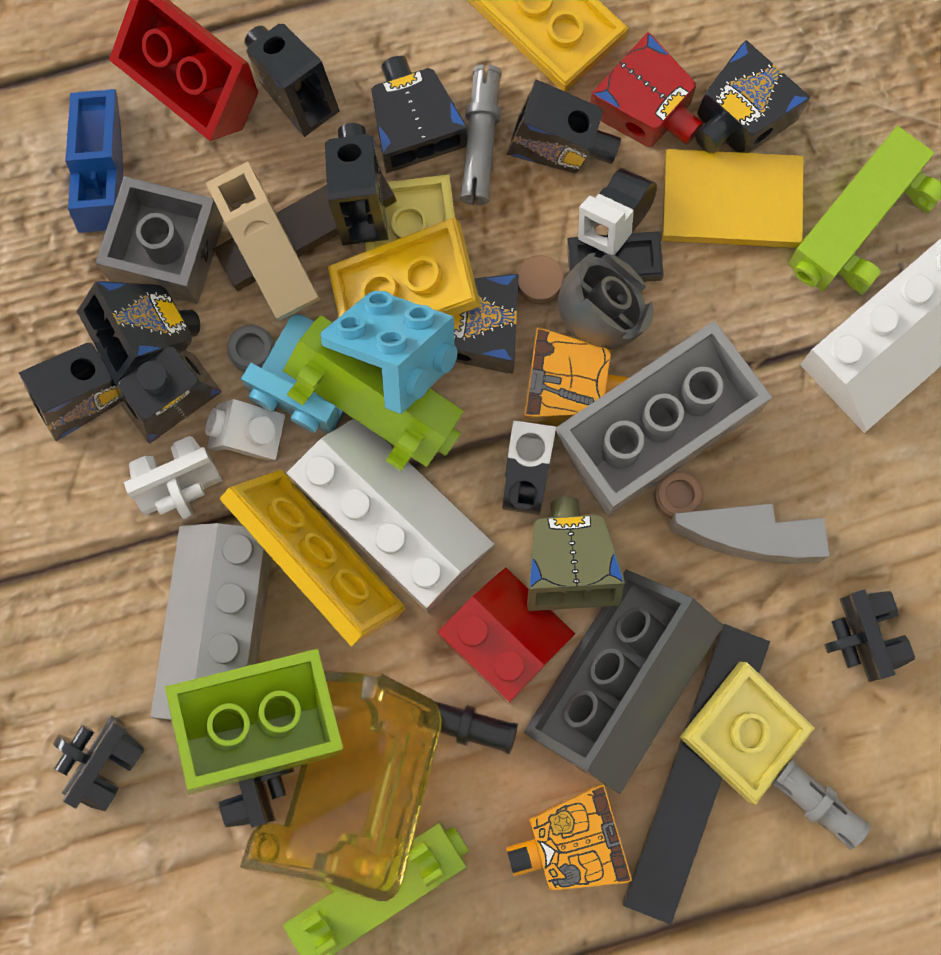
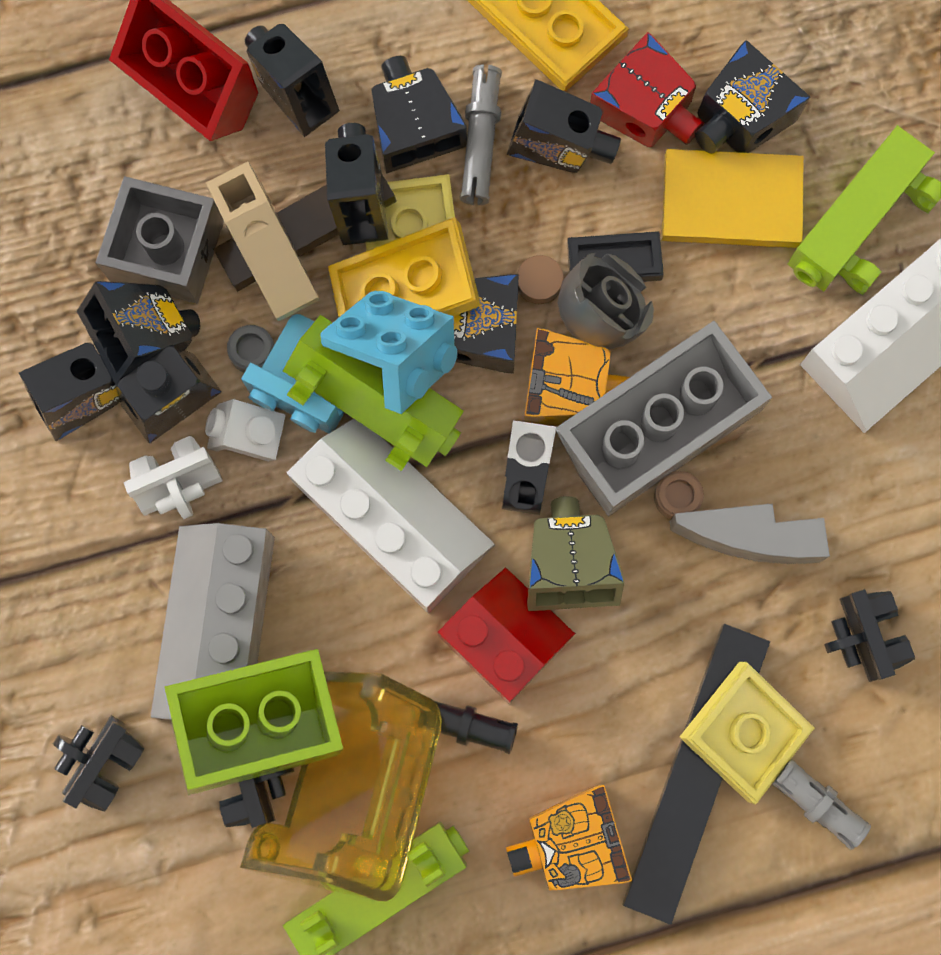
blue slope [65,89,124,233] -> none
yellow tile [220,470,406,647] -> none
dark grey slope [523,569,723,794] -> none
leg [578,168,657,255] -> none

